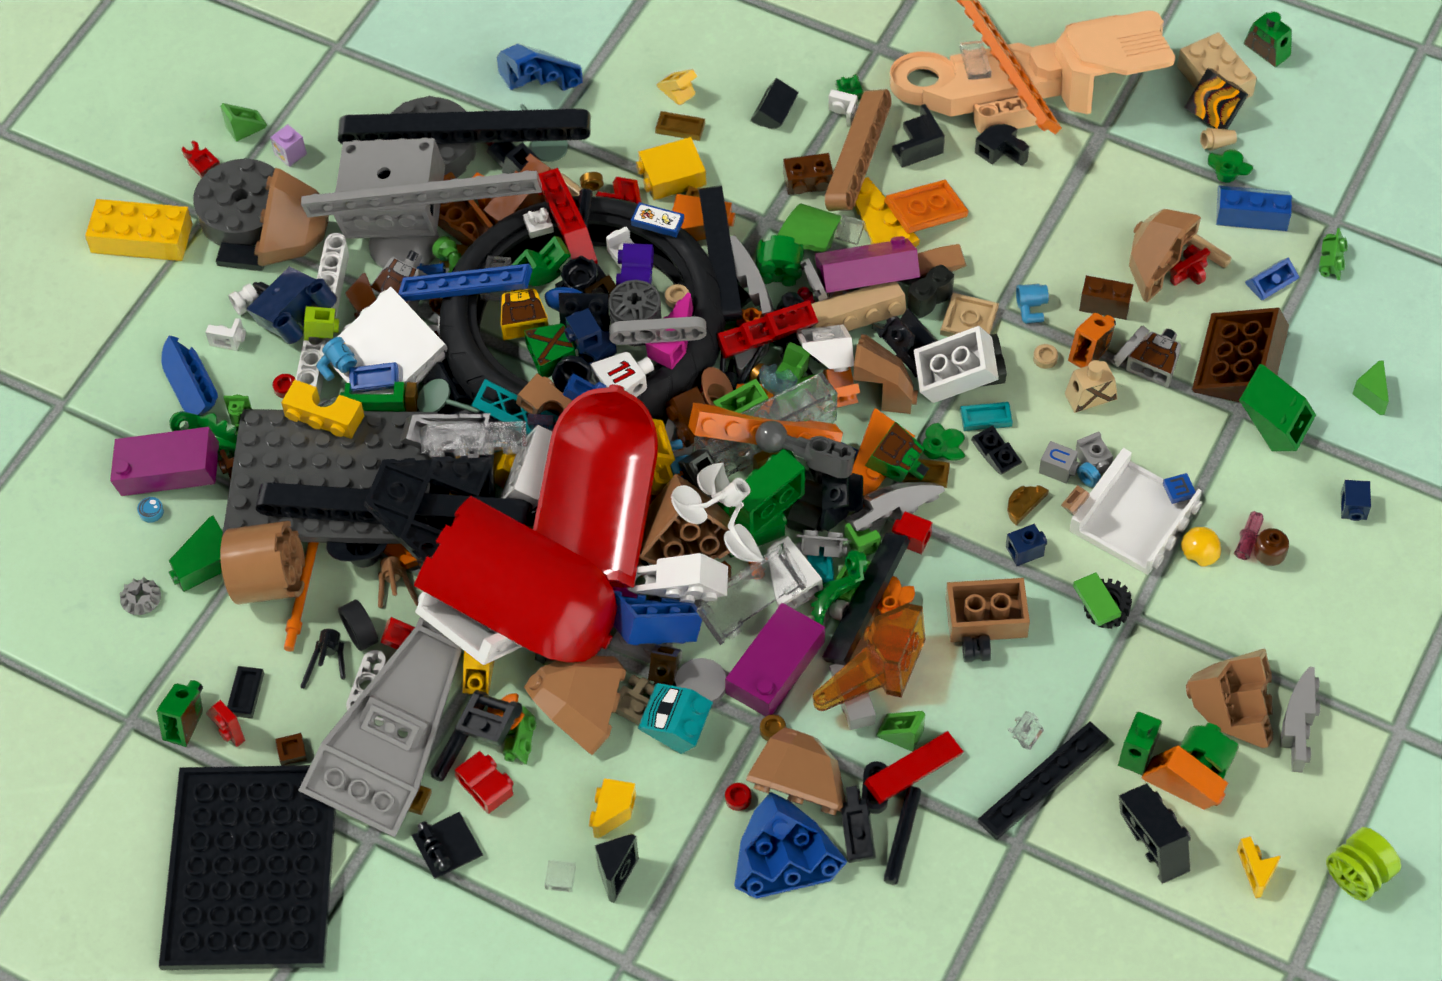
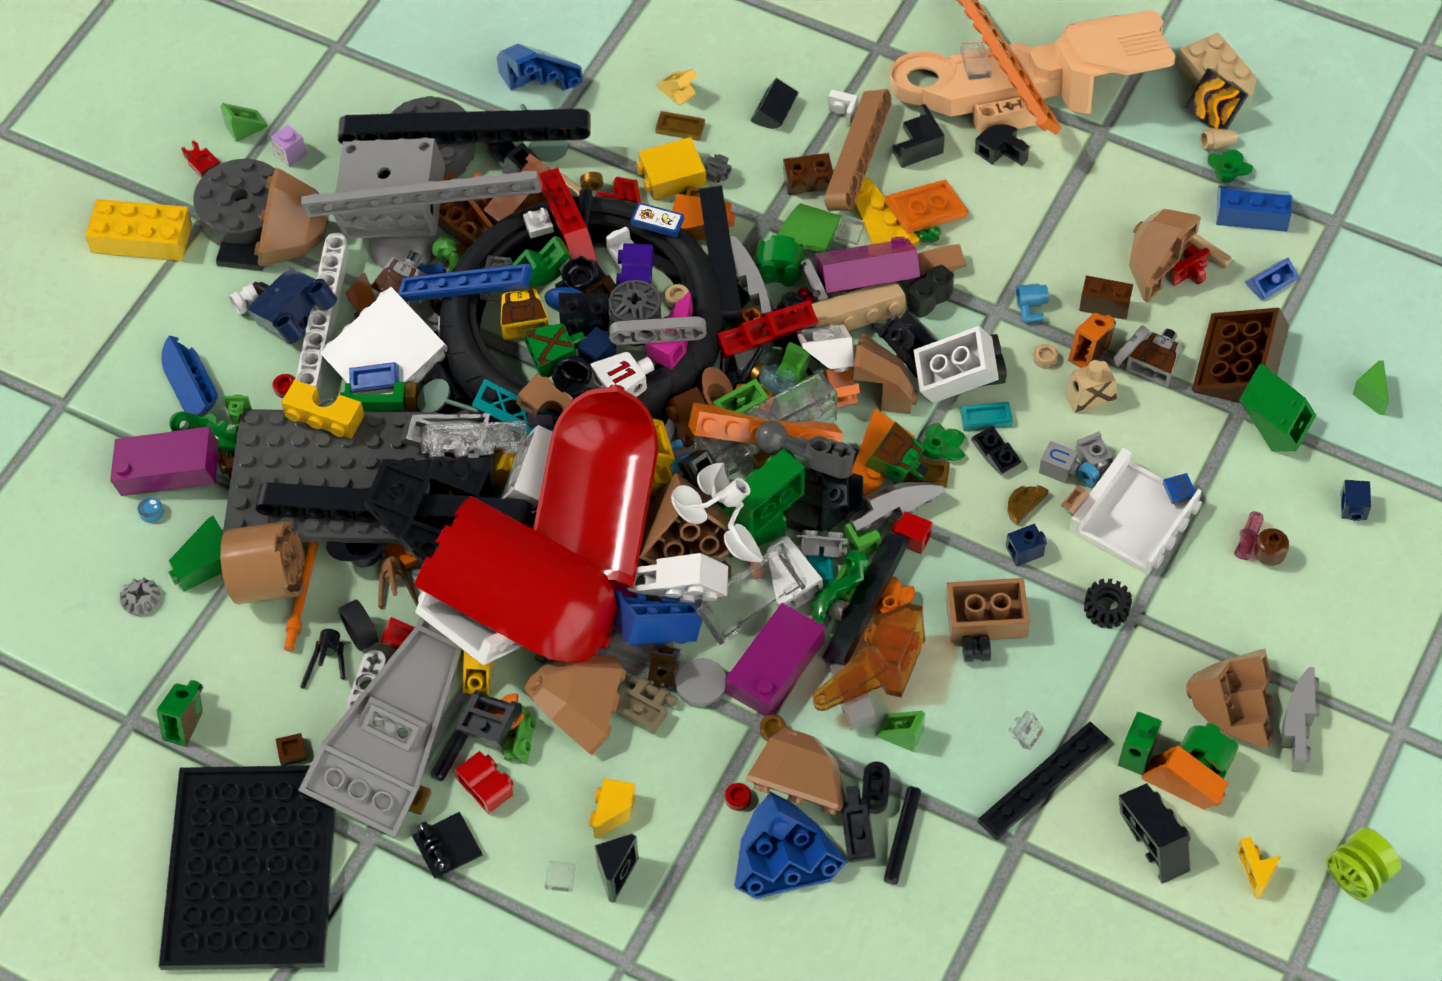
white bracket [206,318,246,351] -> none
red wing [206,700,245,747] -> none
black tile [227,666,264,719] -> none
lime brick [304,306,340,341] -> none
dark azure piece [316,337,357,381] -> none
blue tile [563,373,606,400] -> none
dark blue brick [564,308,603,354] -> none
teal slope [638,683,713,754] -> none
green tile [836,74,863,100] -> none
red tile [864,731,964,804] -> none
tan tile [940,293,999,337] -> none
bright green tile [1073,572,1121,626] -> none
yellow hair [1181,527,1222,567] -> none
green torso [1244,12,1292,68] -> none
bright green hinge [1319,228,1348,280] -> none
none -> dark grey gear [704,154,732,183]
none -> green arm [914,226,941,243]

